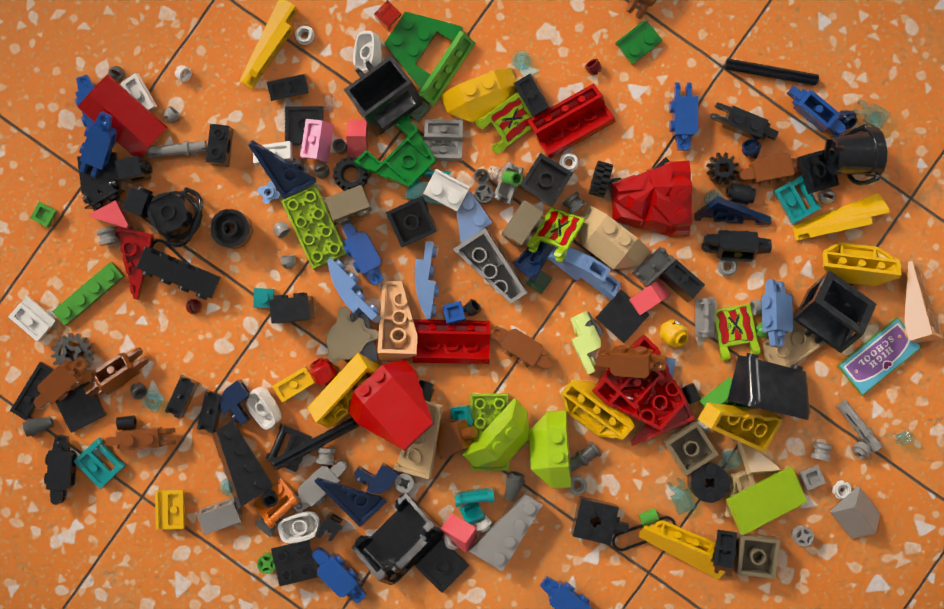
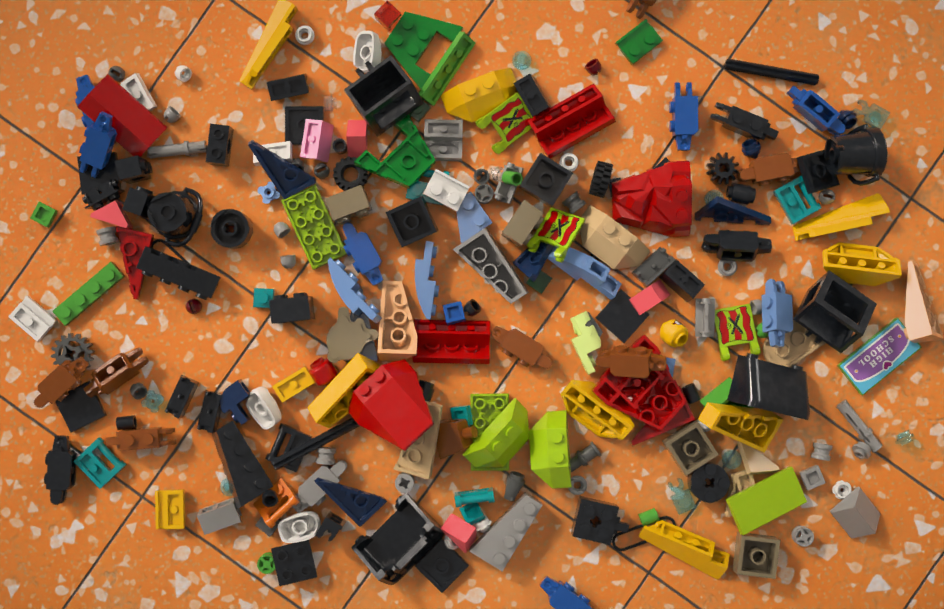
black tile [10,362,55,421] -> none
dark grey cone [23,416,54,437] -> none
blue hinge [312,547,366,603] -> none
dark blue brick [354,462,400,494] -> none
black hinge [713,530,737,577] -> none

